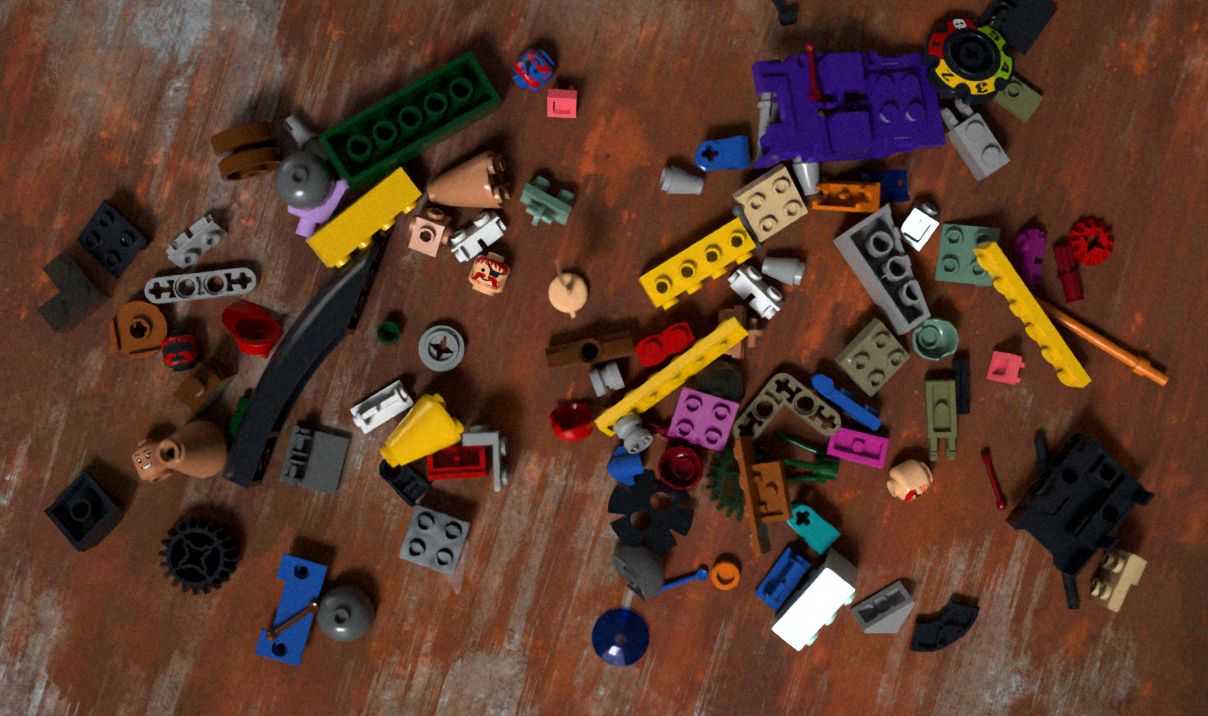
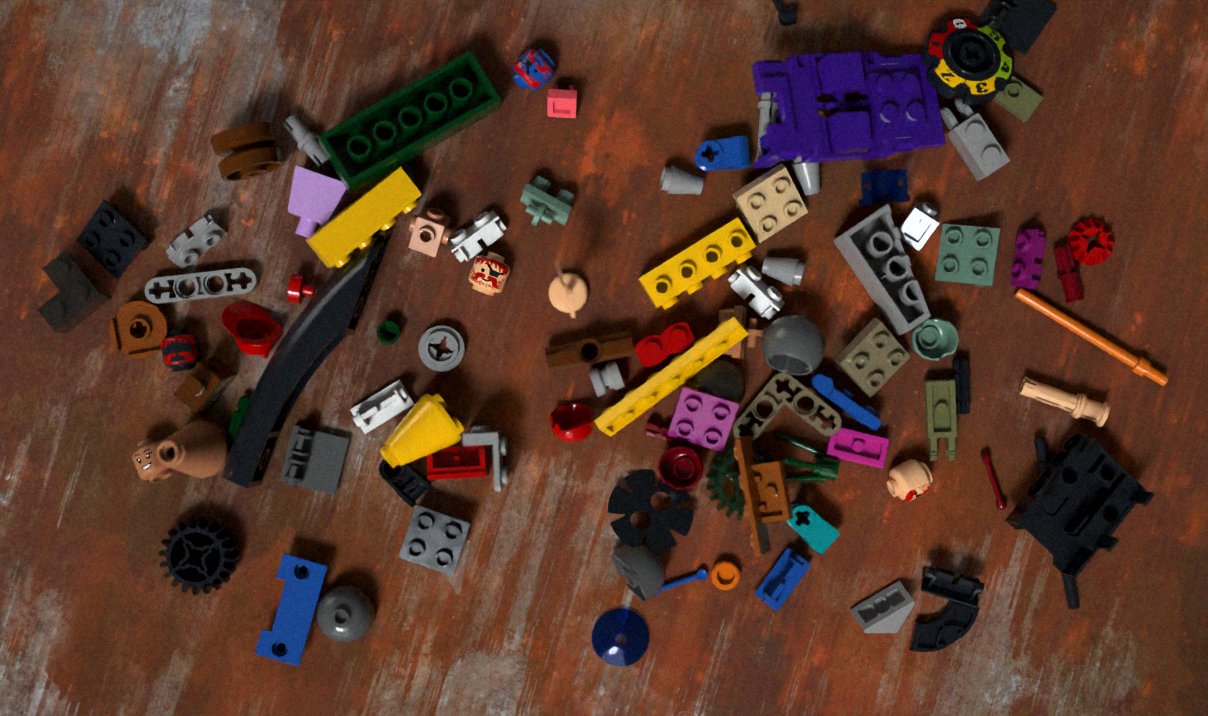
black slope [44,469,125,552] -> none
reddish brown hinge [266,601,320,641] -> none
dark grey cylinder [274,151,335,211] -> none
nougat cone [427,150,512,209] -> none
blue piece [607,445,644,487] -> none
light grey wheel [614,413,653,454] -> none
dark grey hinge [732,205,762,251] -> none
light aqua wedge [771,547,858,651] -> none
dark red hinge [805,41,821,102] -> none
orange hinge [812,180,881,212] -> none
yellow plate [972,241,1092,388] -> none
coral tile [986,351,1025,385] -> none
tan plate [1089,548,1148,612] -> none
none -> red tile [288,274,316,304]
none -> dark grey wheel [762,314,826,375]
none -> black hinge [921,565,985,608]
none -> light nougat pin [1018,377,1110,427]

